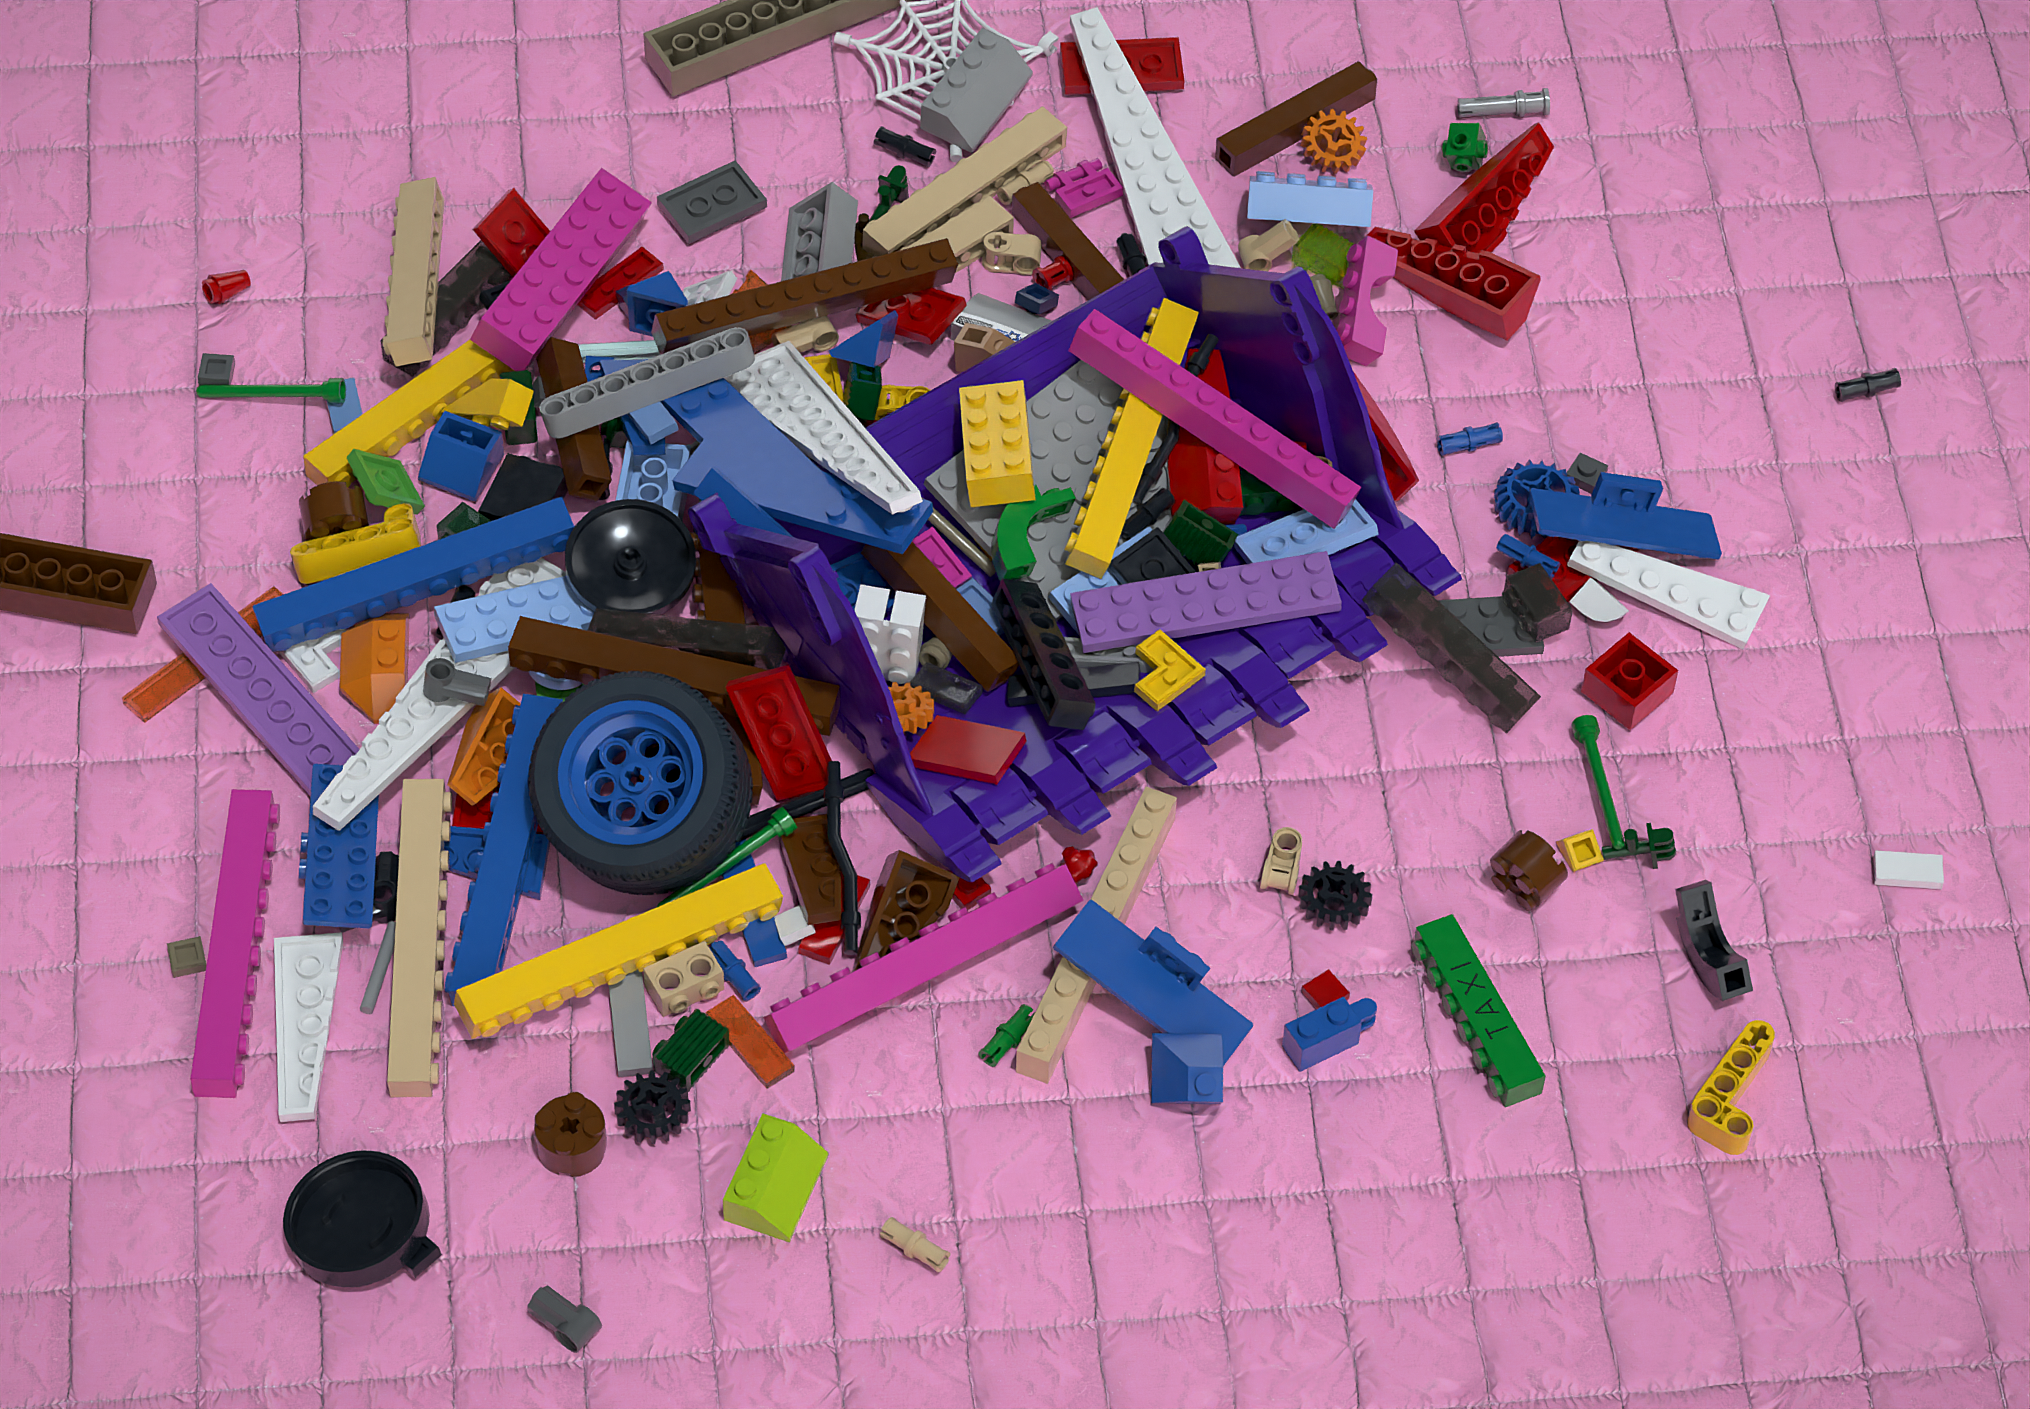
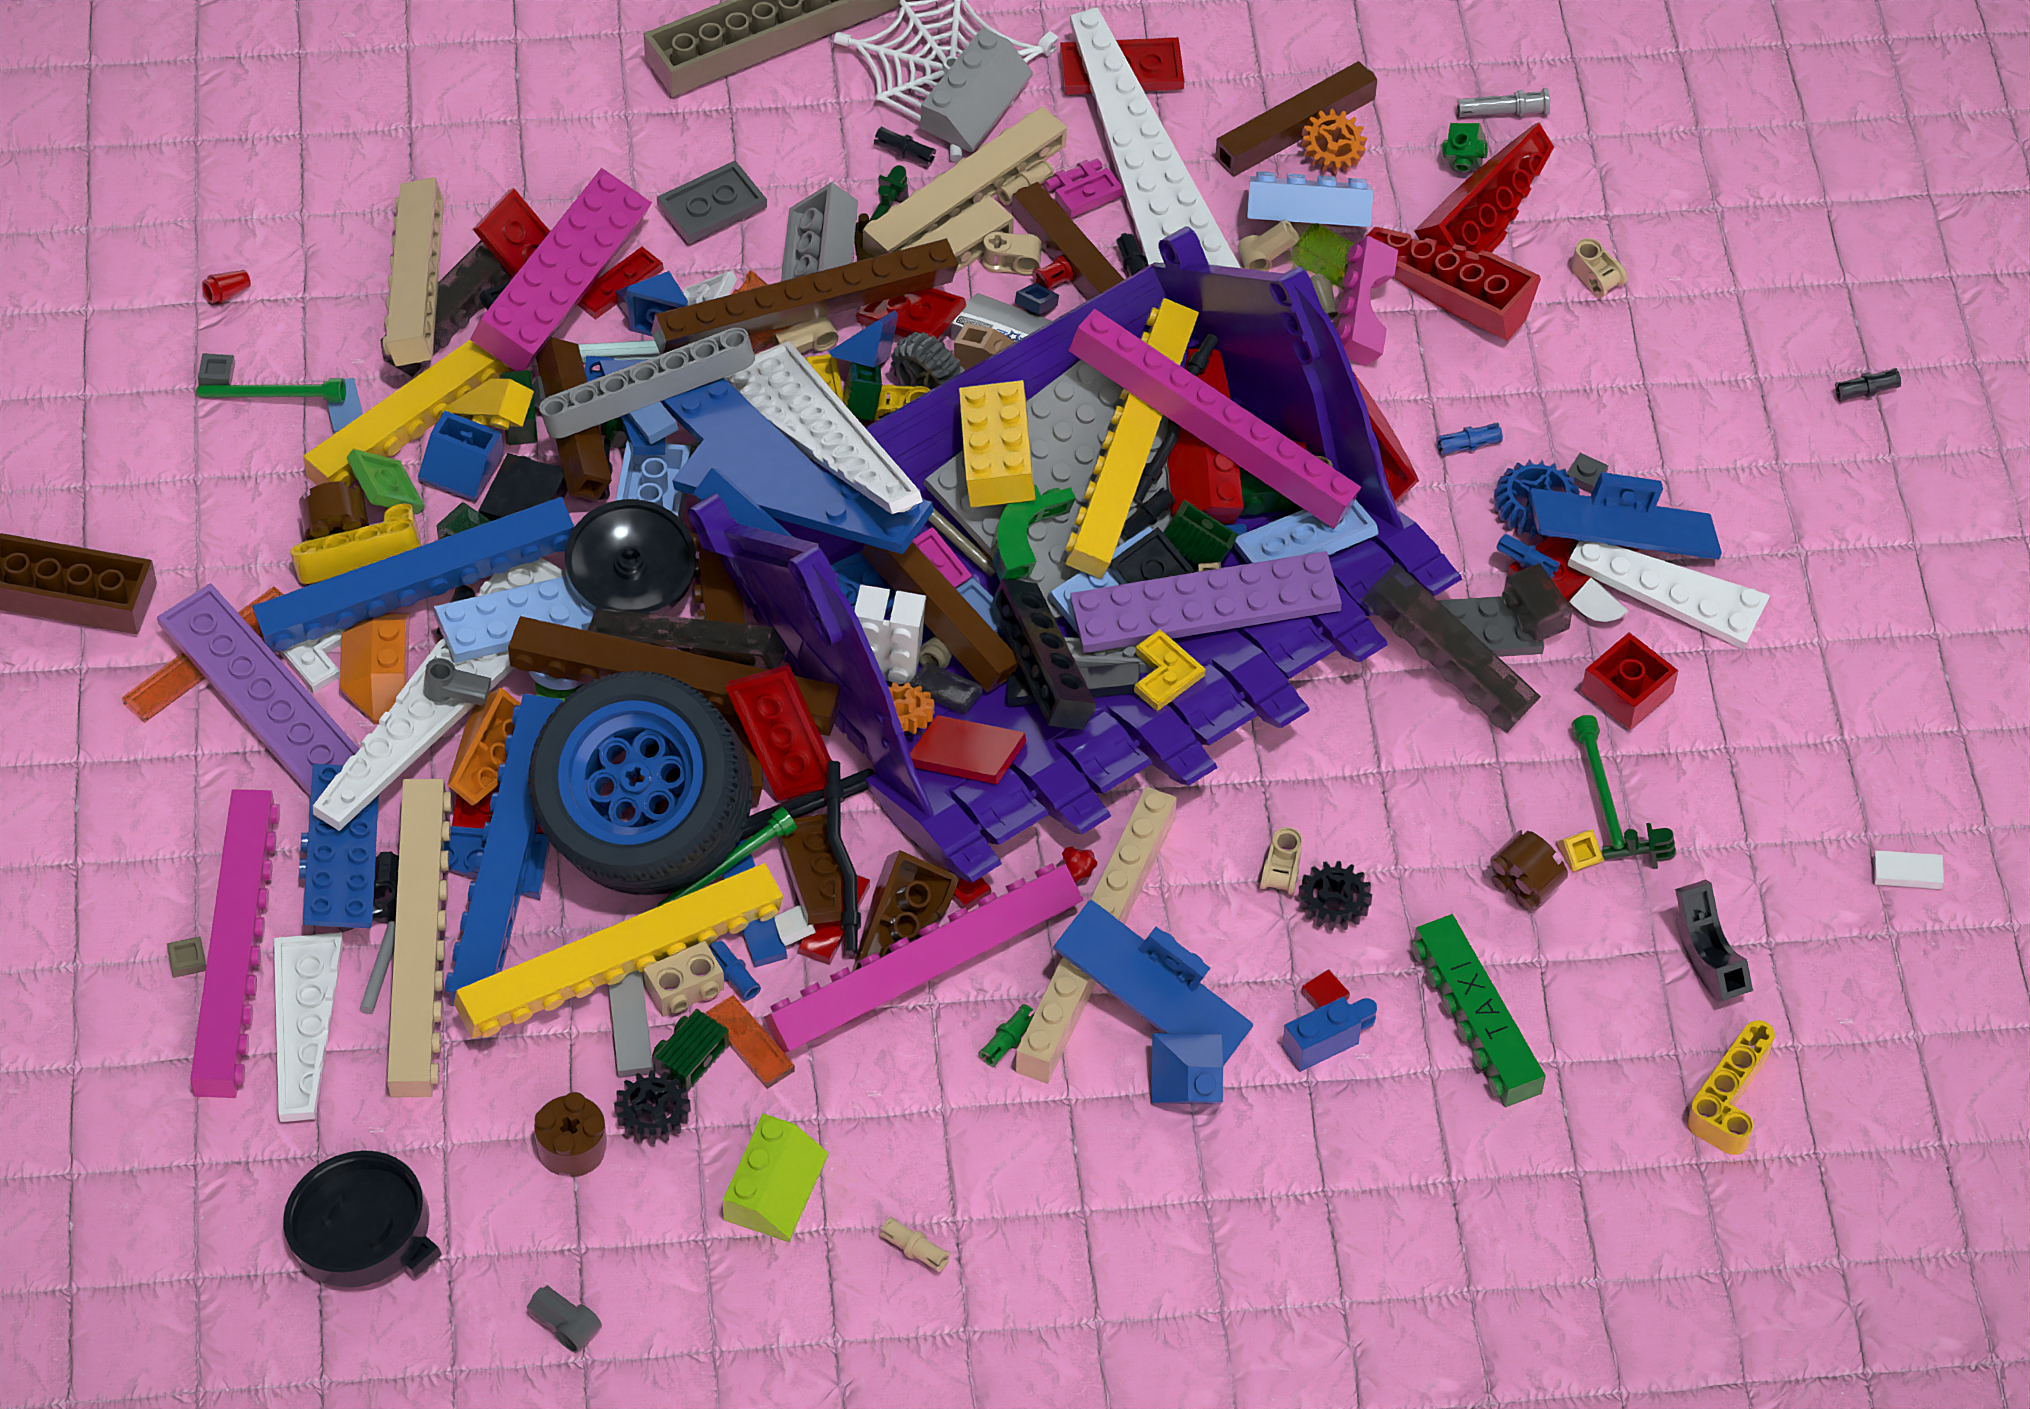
none -> dark grey gear [891,332,966,390]
none -> tan piece [1571,238,1627,298]

